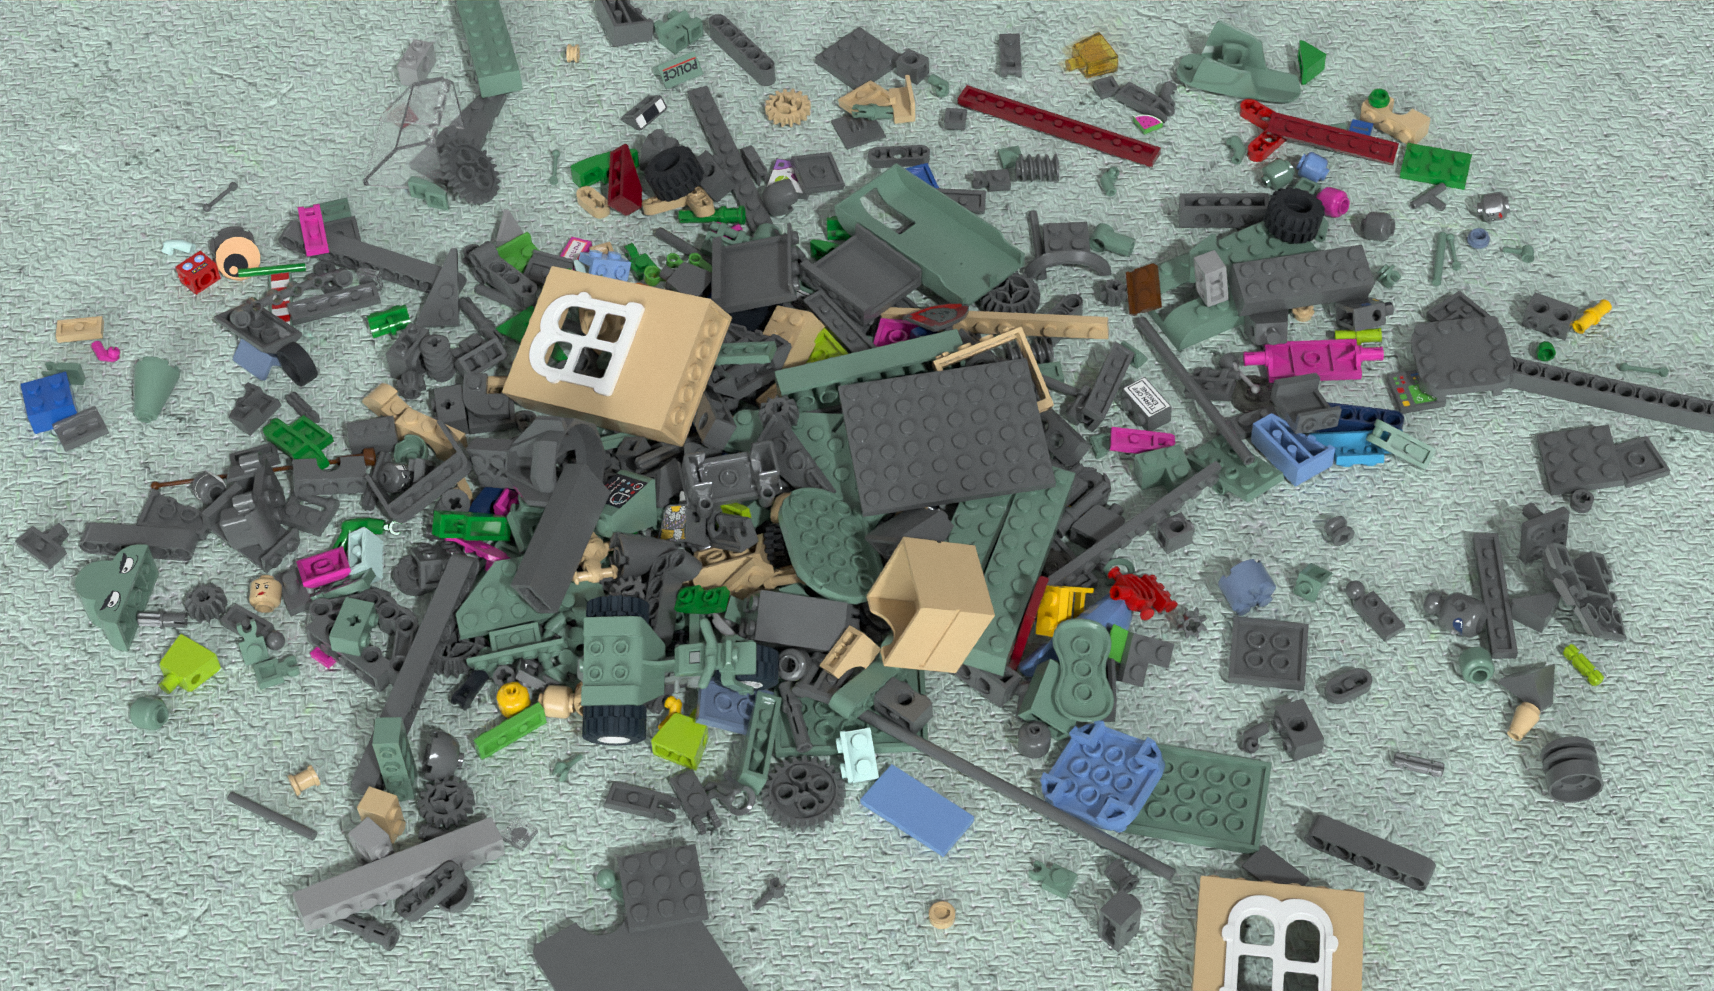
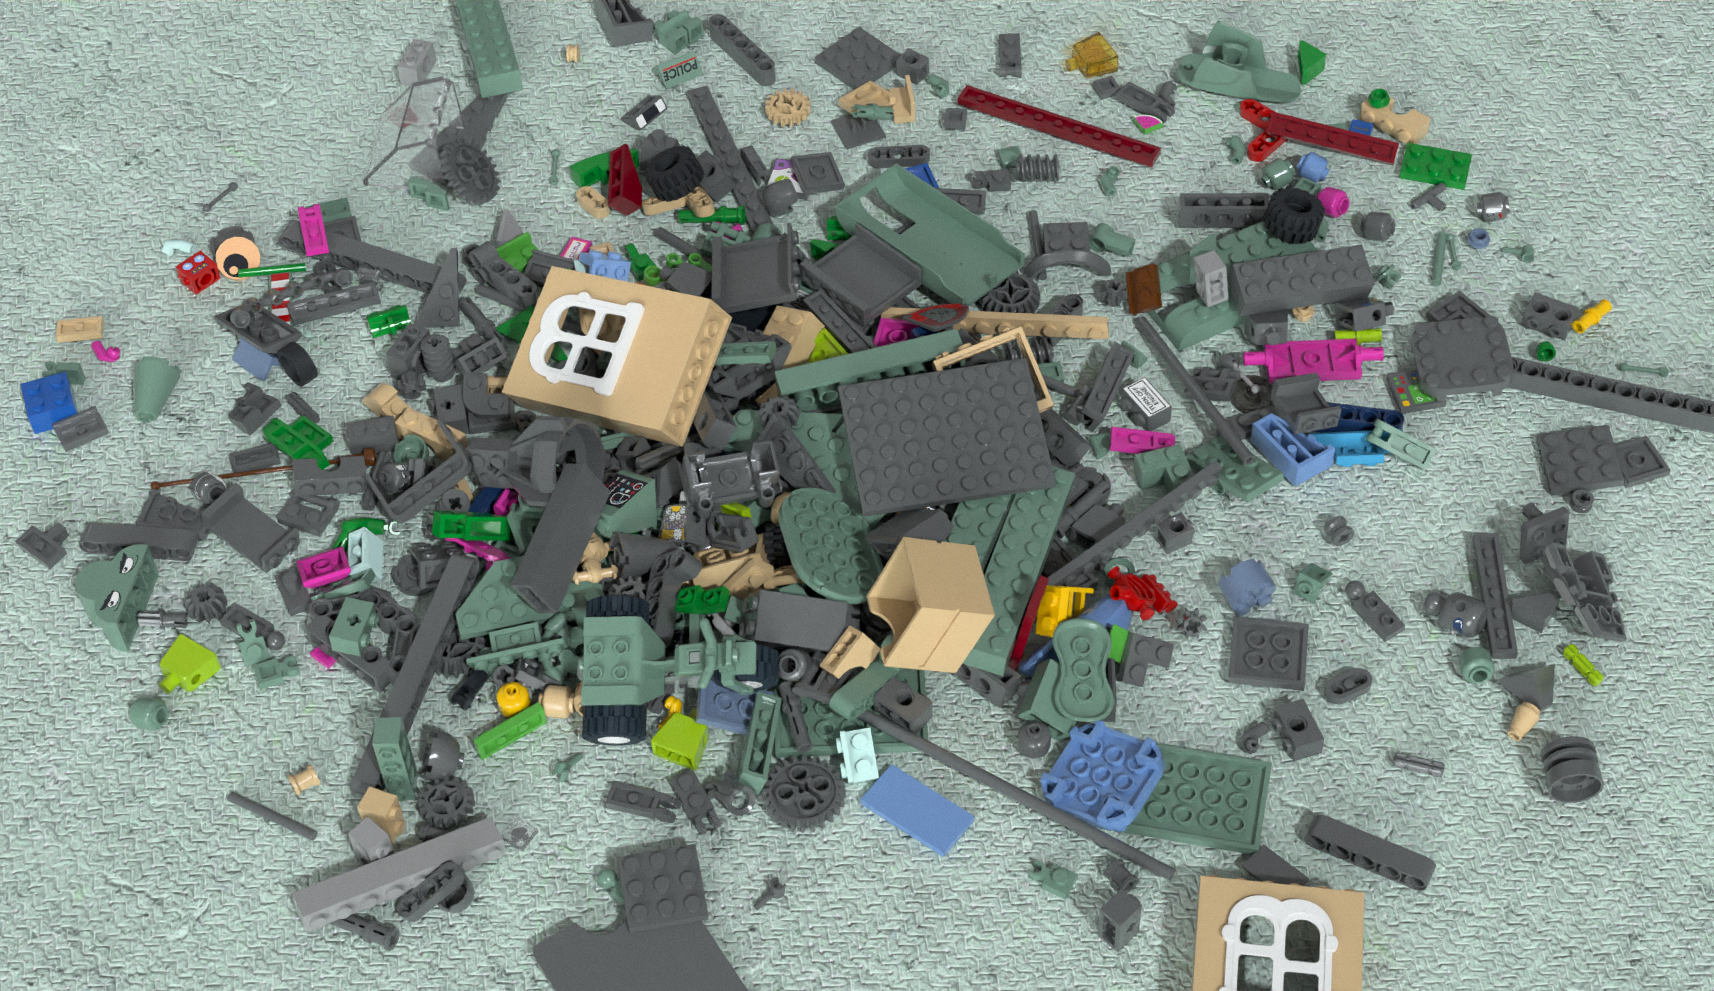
dark grey container [219,452,286,550] -> none
tan head [249,575,282,613] -> none
tan tile [929,901,955,929] -> none

